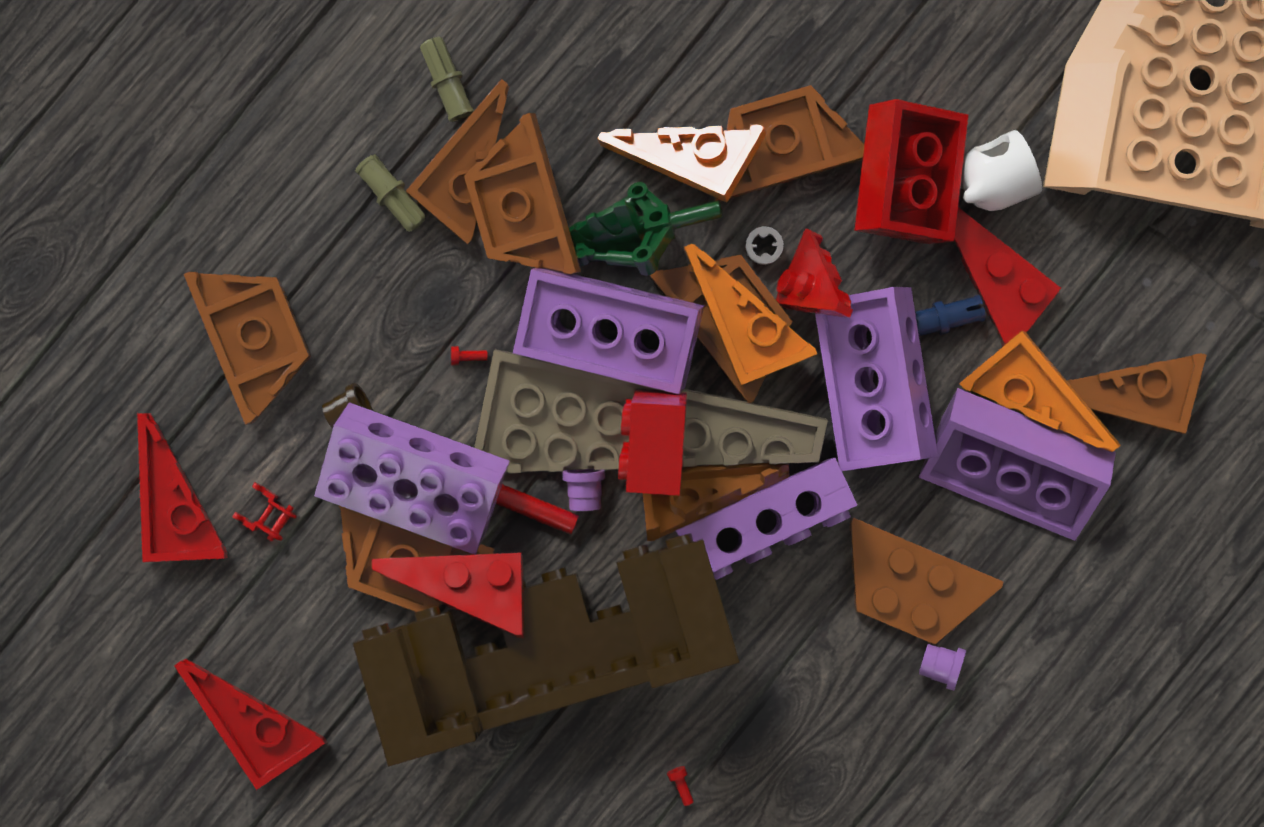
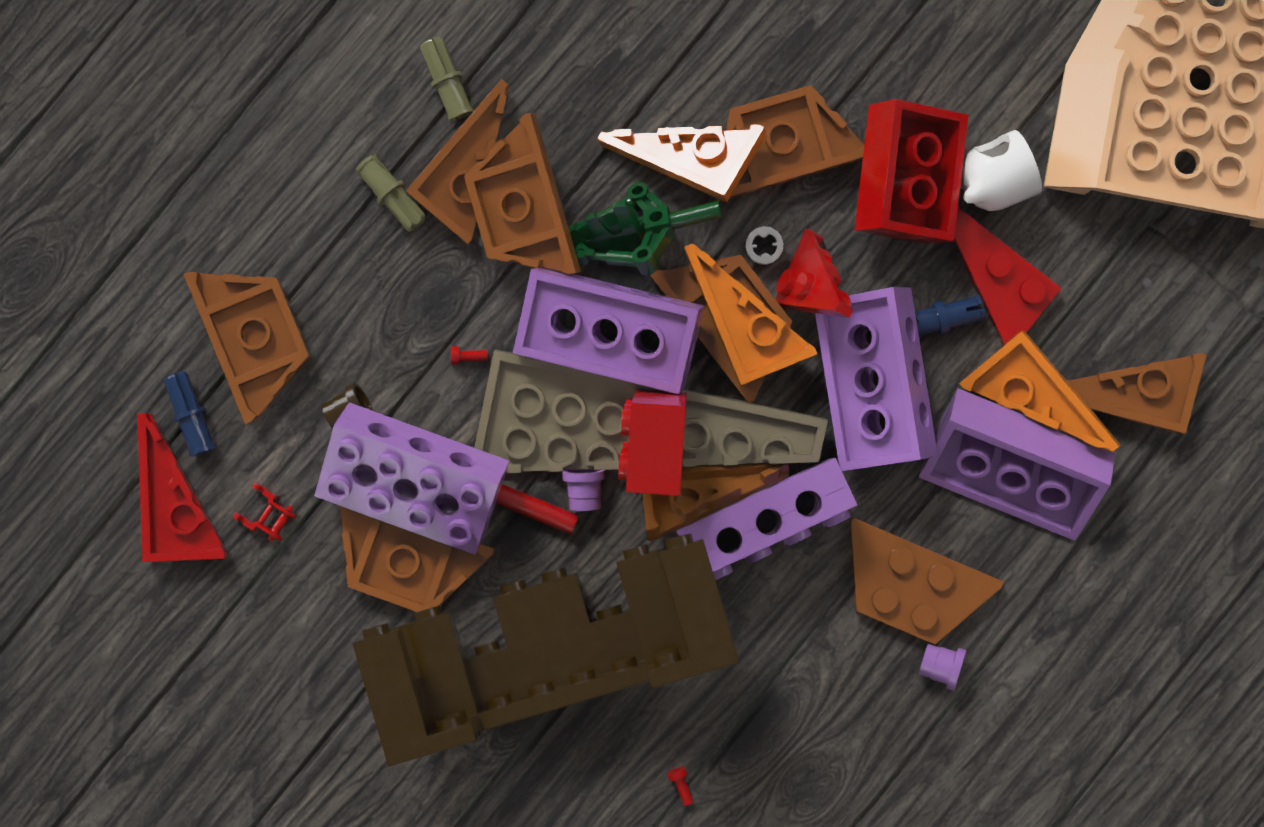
red wing [174,658,327,790] -> none
red wing [372,553,524,638] -> none
none -> dark blue axle [164,371,216,457]

